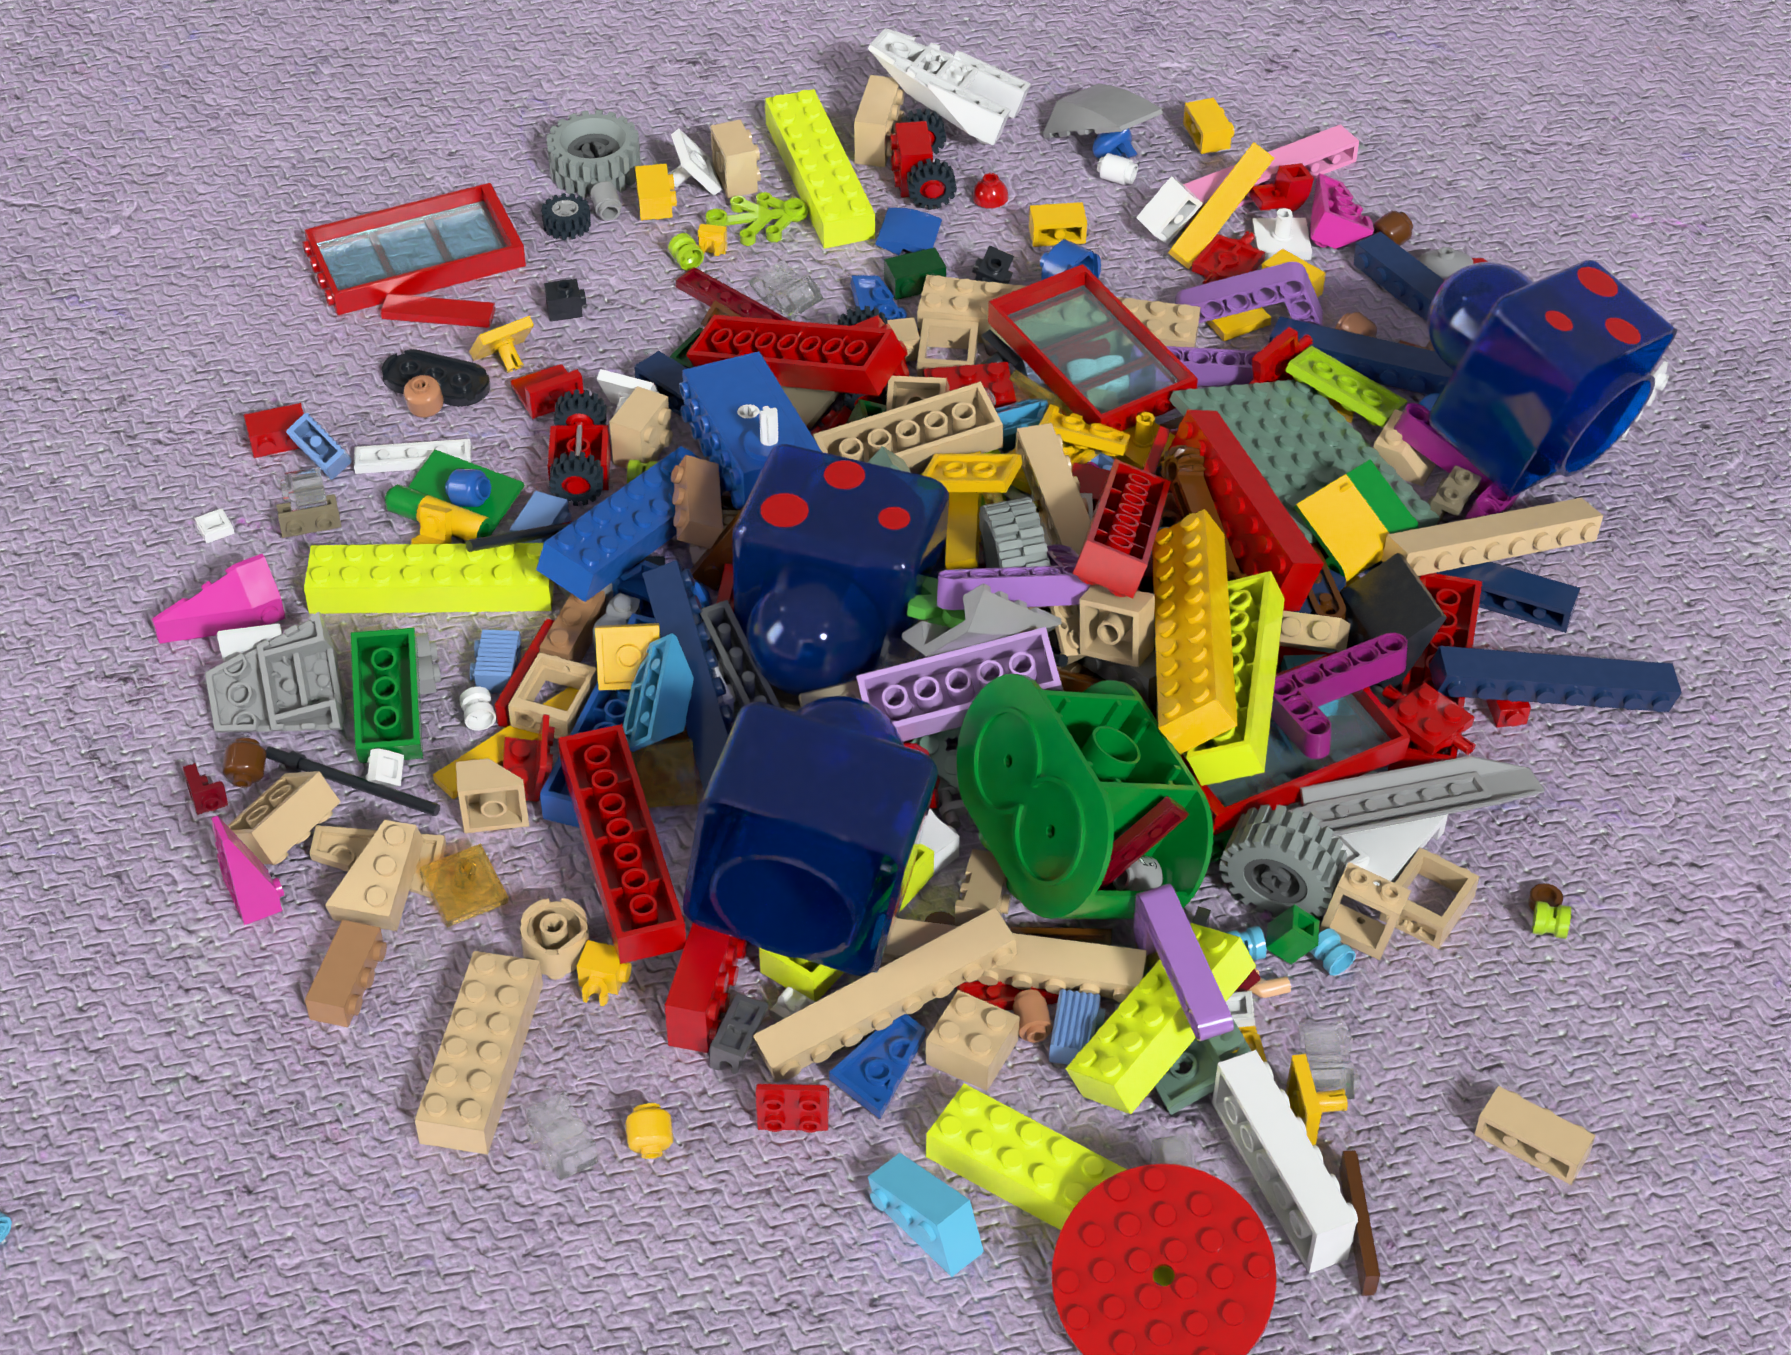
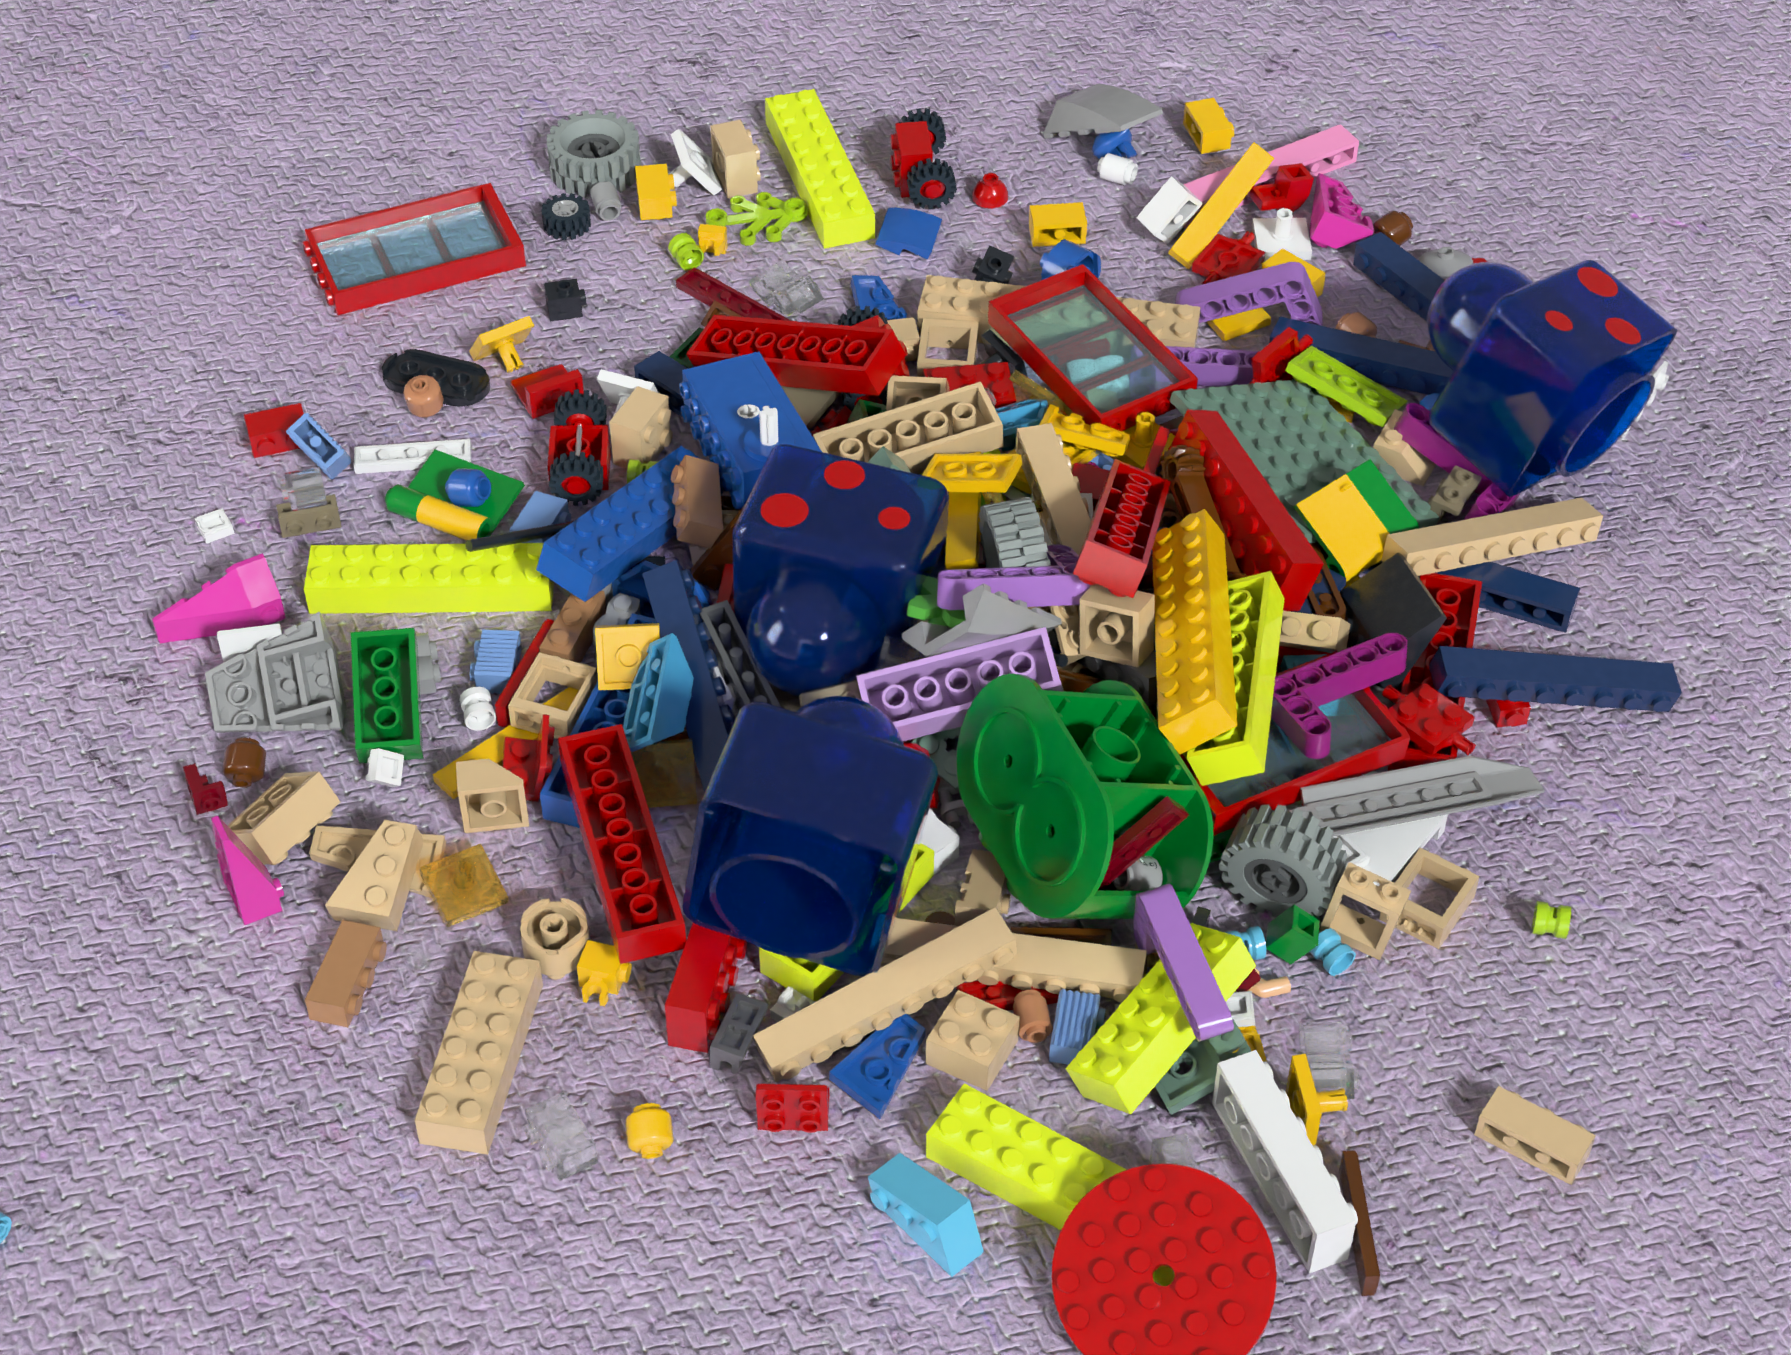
black bar [266,746,440,817] -> none
red tile [381,294,496,328] -> none
yellow bracket [411,503,452,544] -> none
tan brick [854,75,905,167] -> none
white wedge [868,28,1031,146] -> none
dark green brick [884,247,947,300] -> none
reddish brown tile [1528,883,1563,912] -> none

